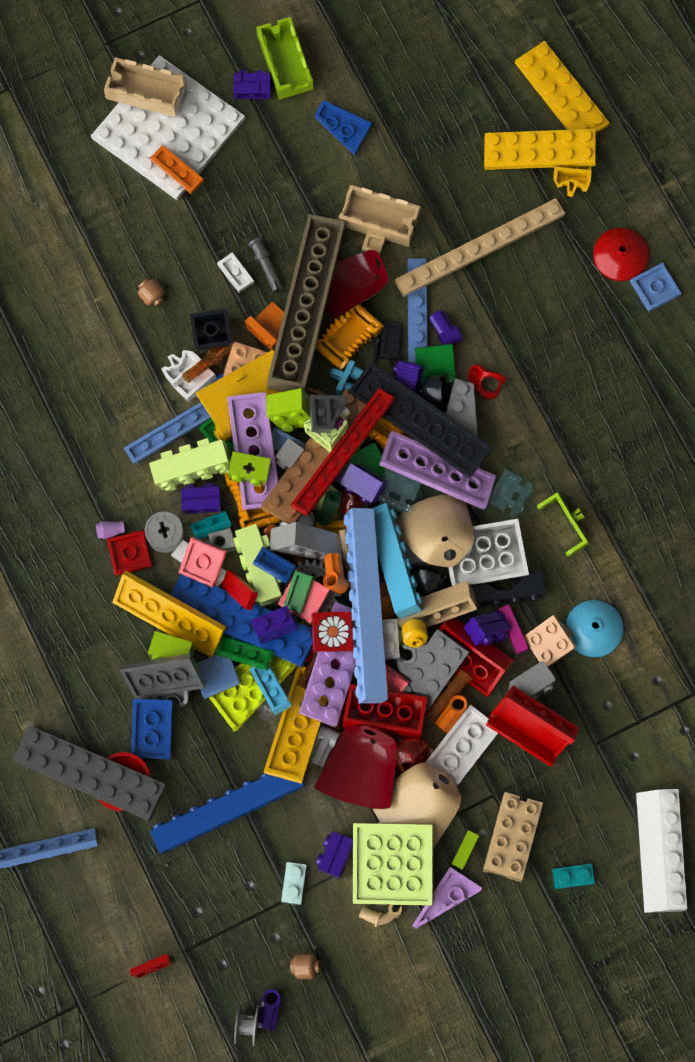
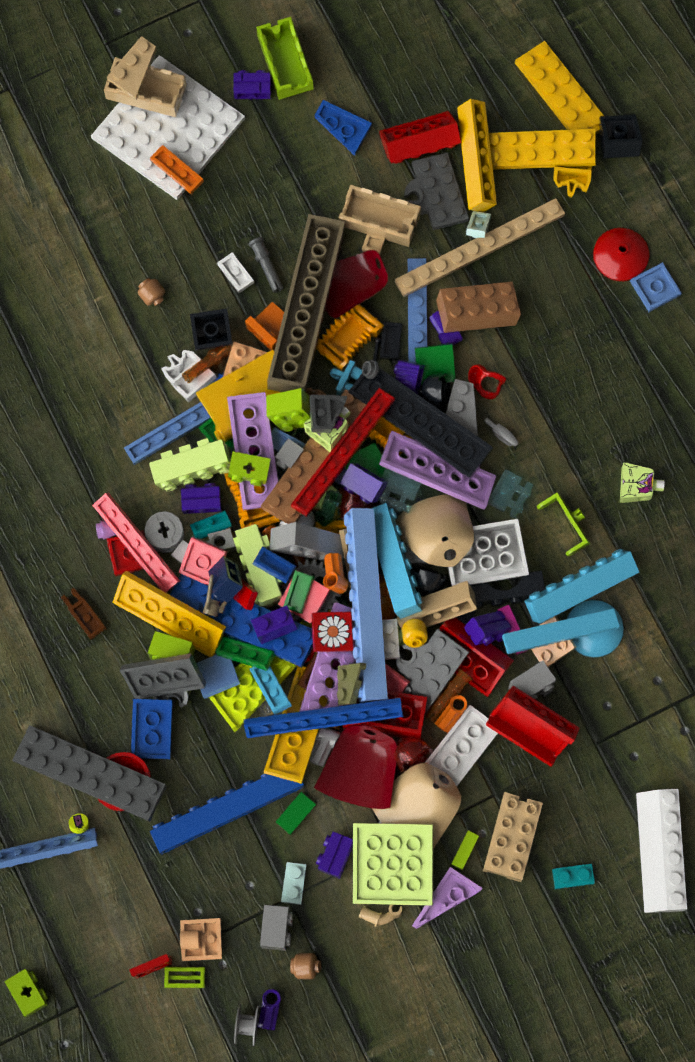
none -> lime brick [4,969,48,1017]
none -> reddish brown hinge [61,588,106,640]
none -> neon yellow tile [69,814,89,834]
none -> coral plate [92,492,180,593]
none -> tan wing [107,36,157,100]
none -> lime tile [164,967,205,988]
none -> light nougat plate [180,918,222,961]
none -> dark tan plant [203,574,227,617]
none -> dark blue brick [208,556,243,603]
none -> blue tile [243,698,403,738]
none -> light grey brick [260,905,293,951]
none -> green tile [276,792,316,835]
none -> olive wing [337,663,366,706]
none -> dark grey plate [362,360,379,379]
none -> red slope [379,111,461,164]
none -> dark grey plate [404,153,469,230]
none -> medium nougat brick [436,282,521,333]
none -> yellow brick [457,99,497,212]
none -> light aqua plate [466,211,491,238]
none -> light grey hand [484,418,518,446]
none -> medium azure tile [502,608,620,654]
none -> medium azure brick [524,549,639,623]
none -> black slope [599,114,642,159]
none -> yellowish green torso [620,463,664,503]

